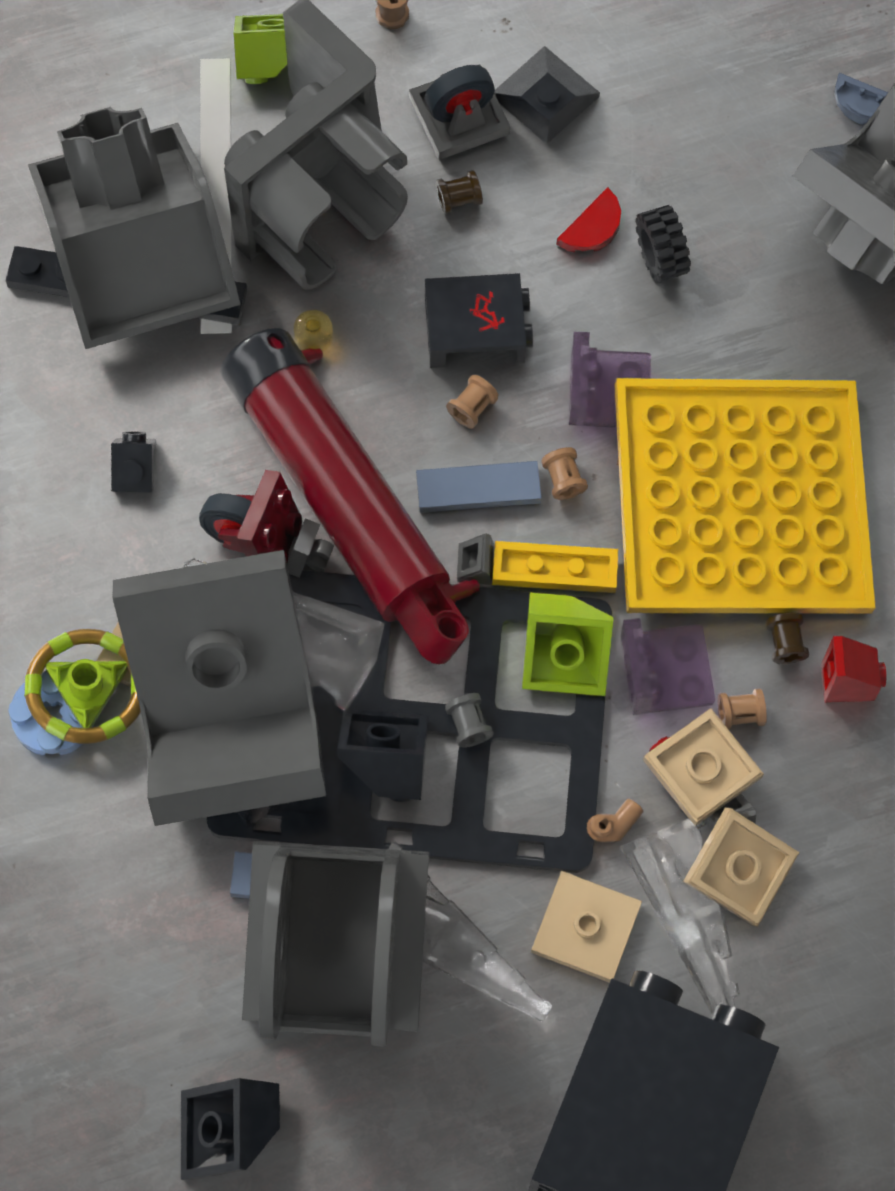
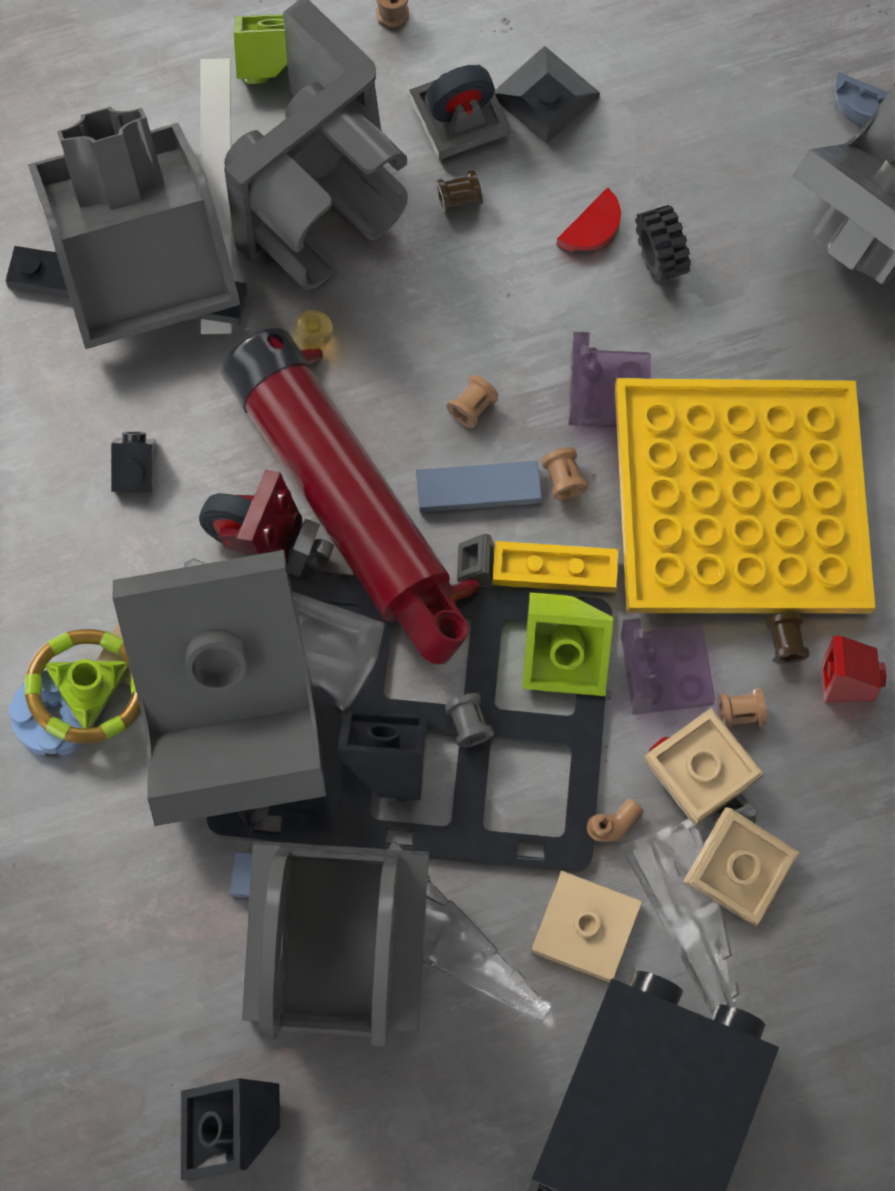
black panel [425,273,533,368] -> none

